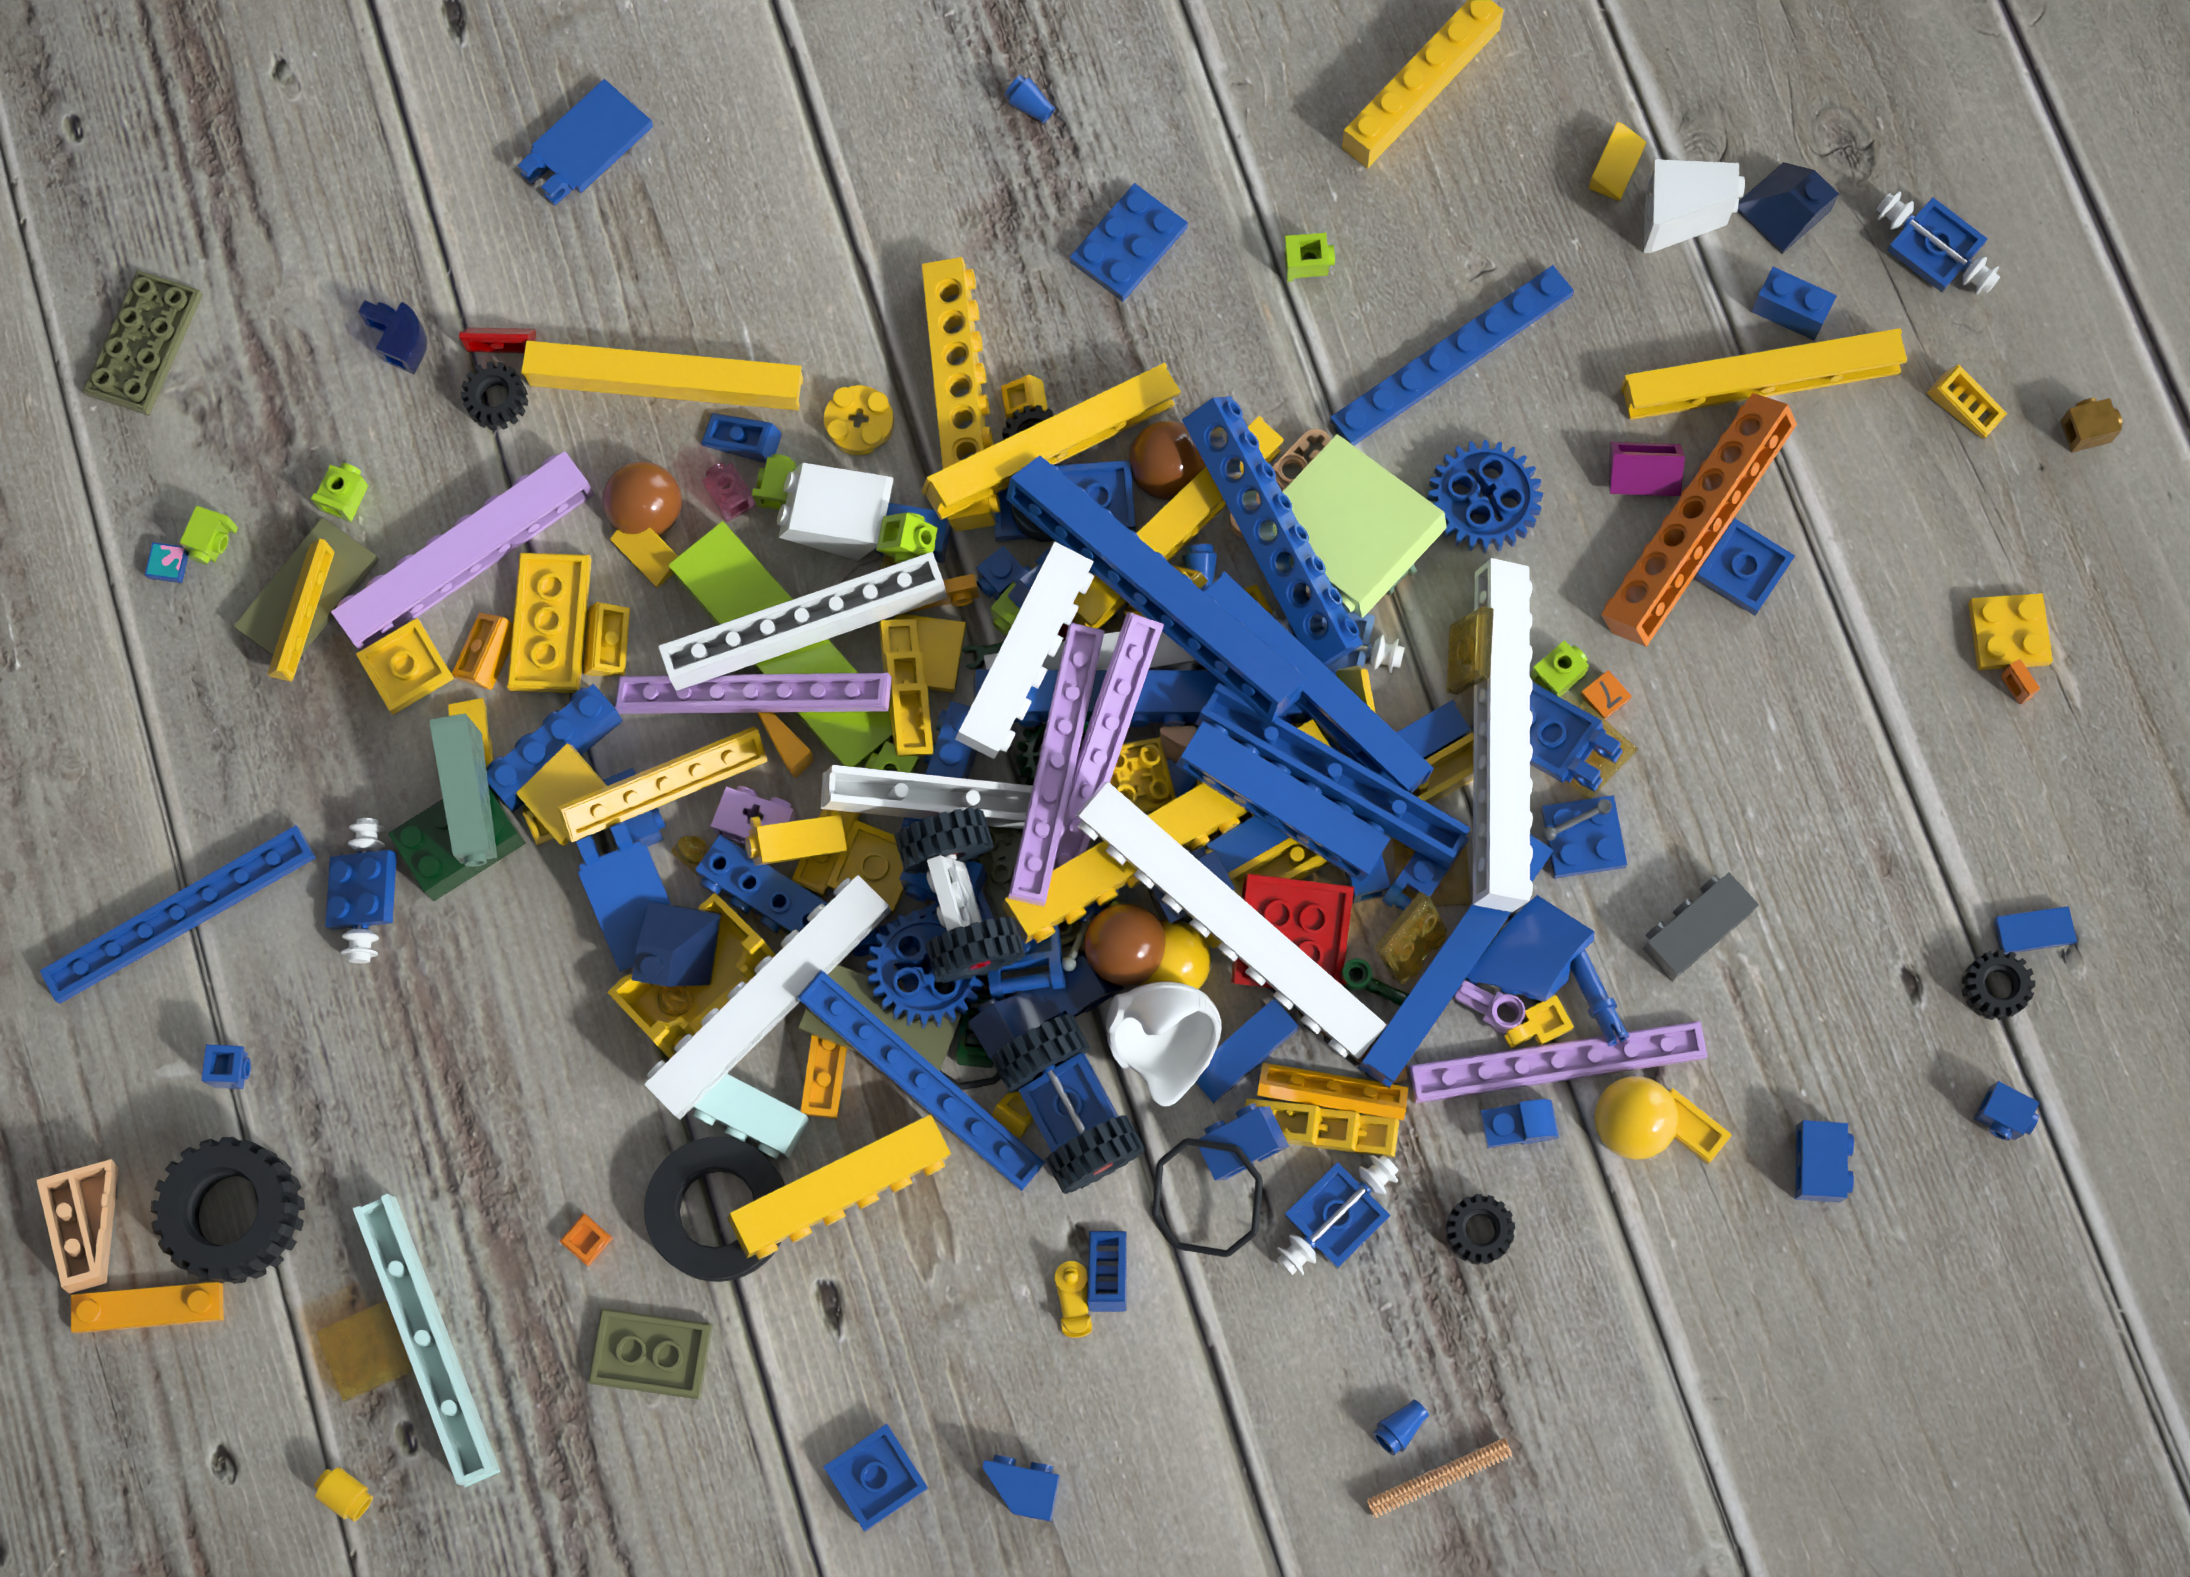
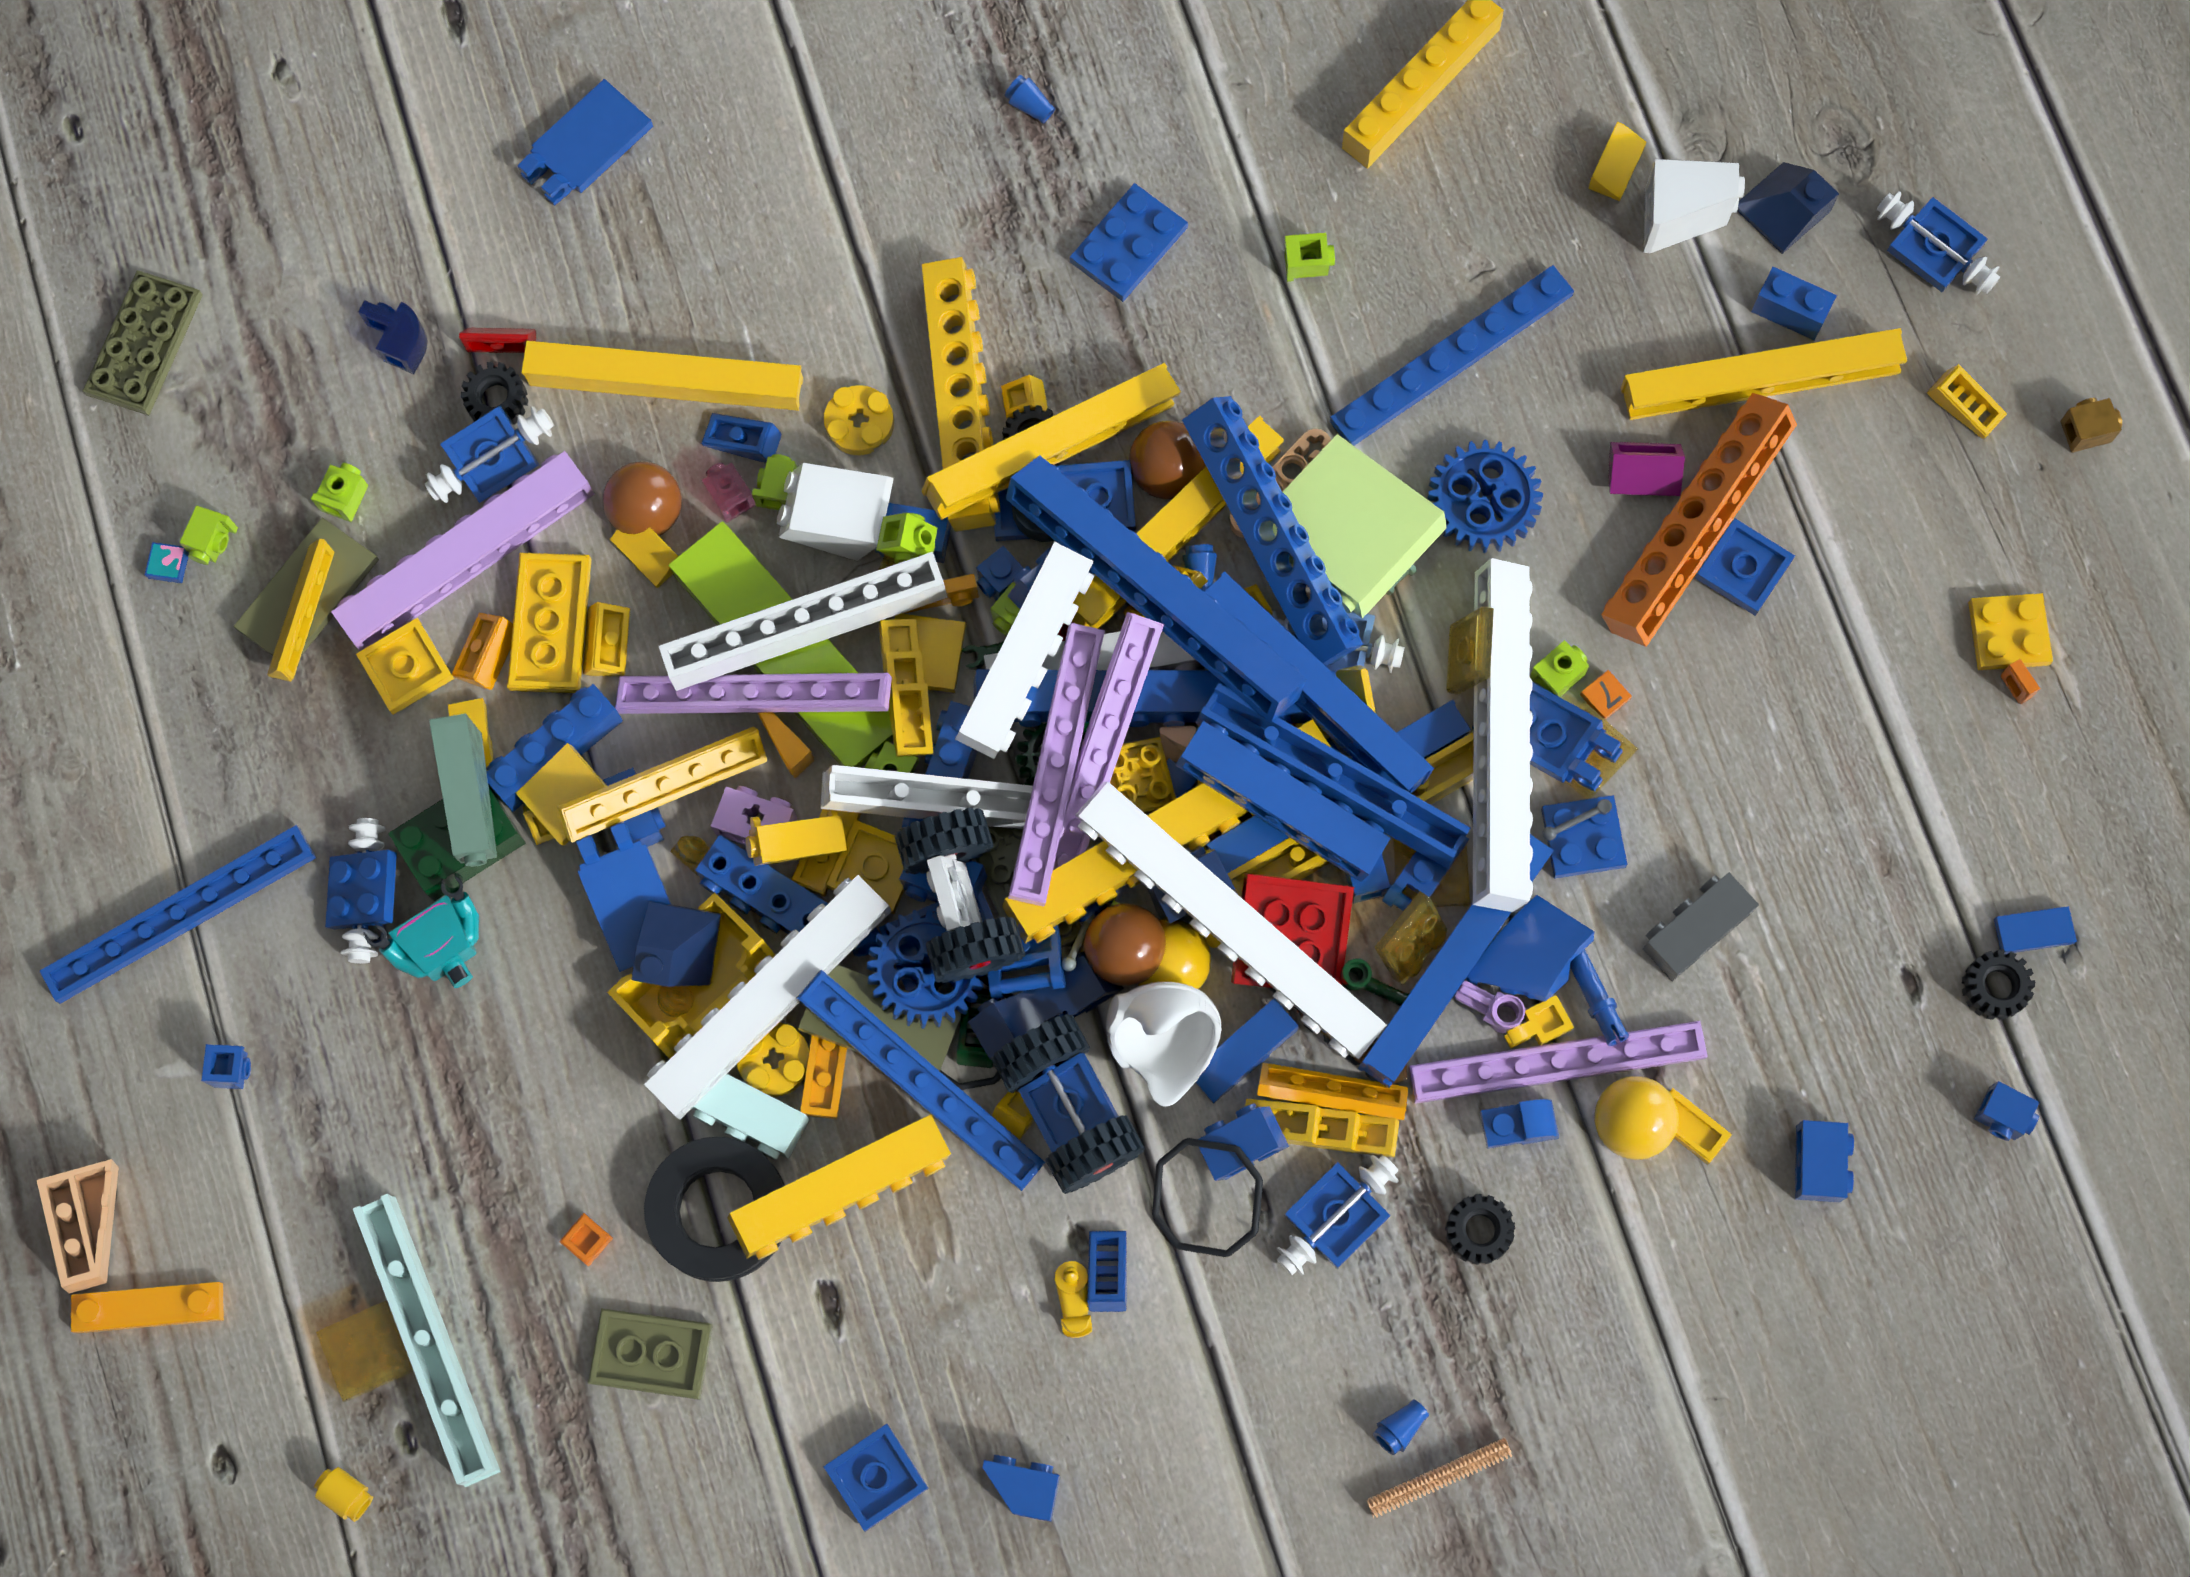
black tyre [150,1137,305,1284] -> none
none -> teal torso [363,873,479,988]
none -> blue plate [425,406,554,503]
none -> yellow plate [737,1022,810,1097]

